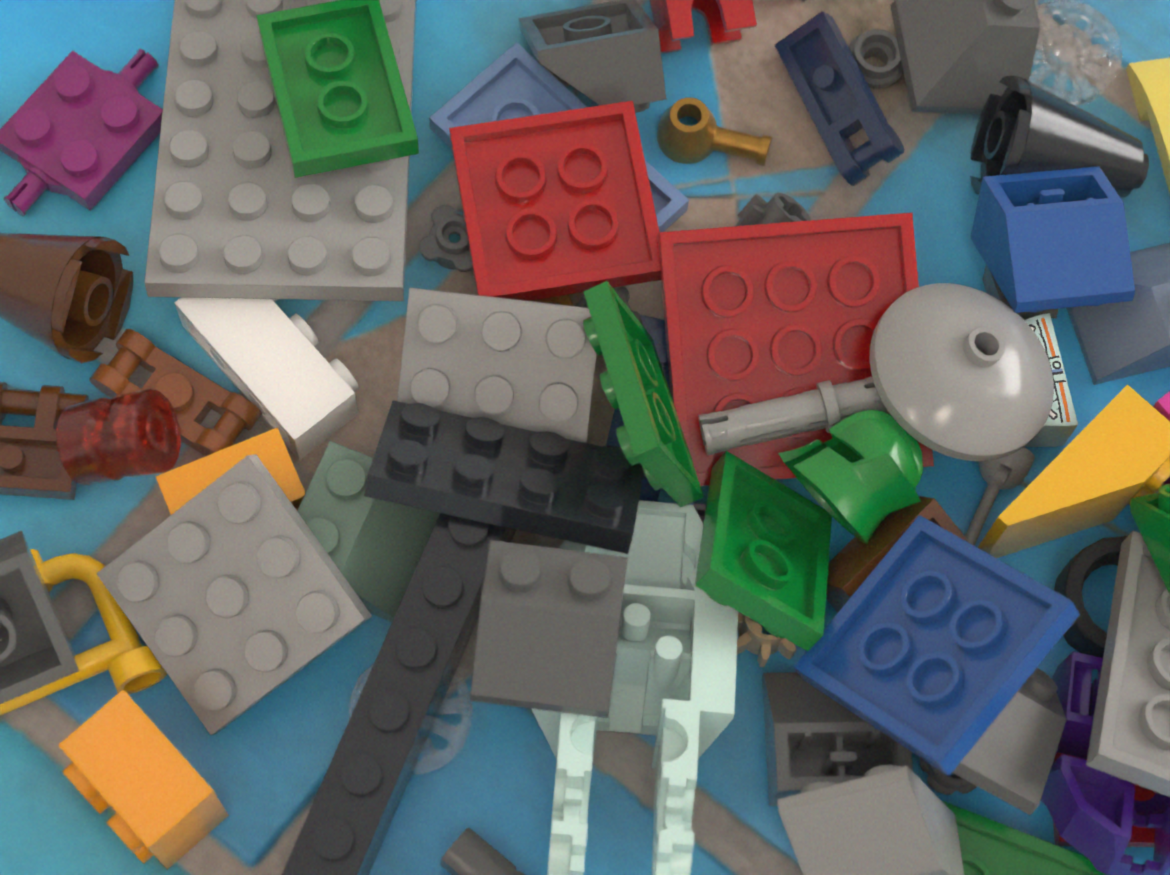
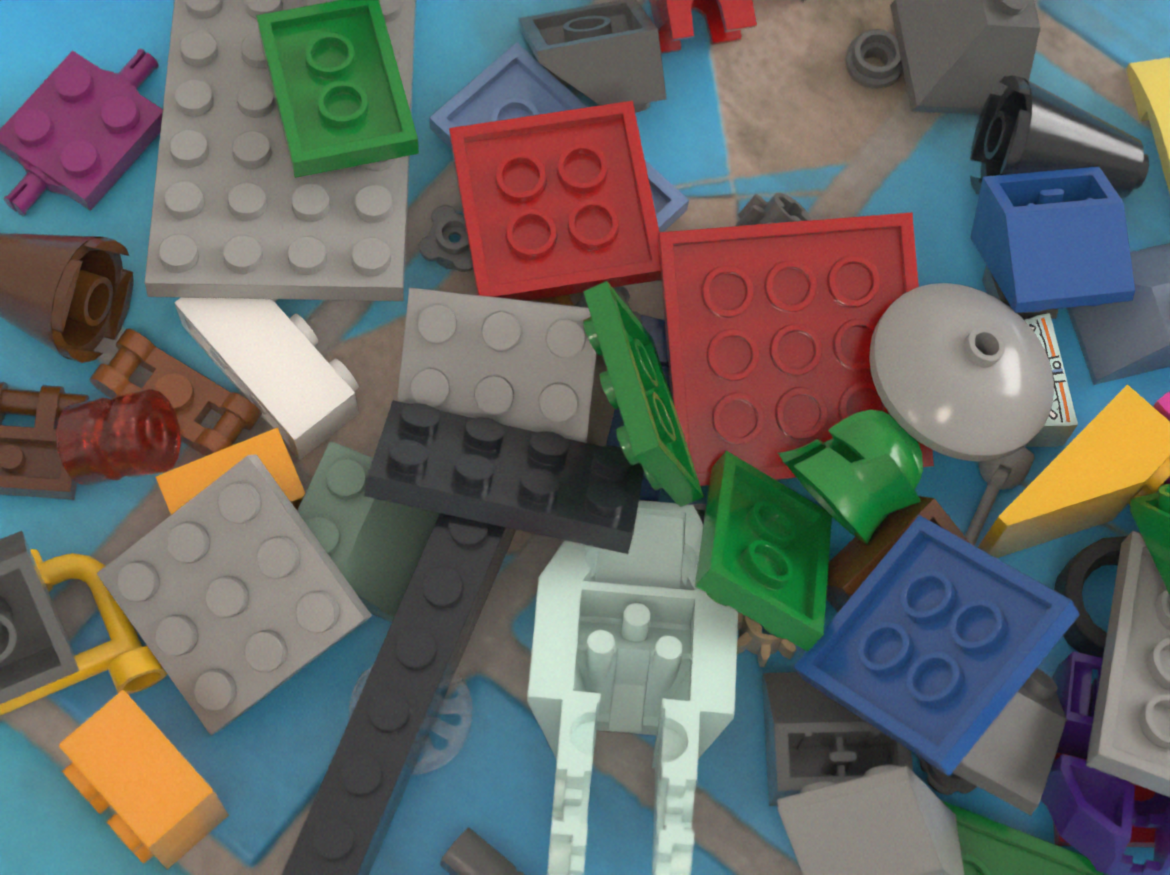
dark grey slope [470,540,628,718] -> none
pearl gold bar [657,97,772,166] -> none
light grey pin [698,377,890,456] -> none
dark blue plate [775,11,905,186] -> none
clear wheel [1029,0,1122,105] -> none

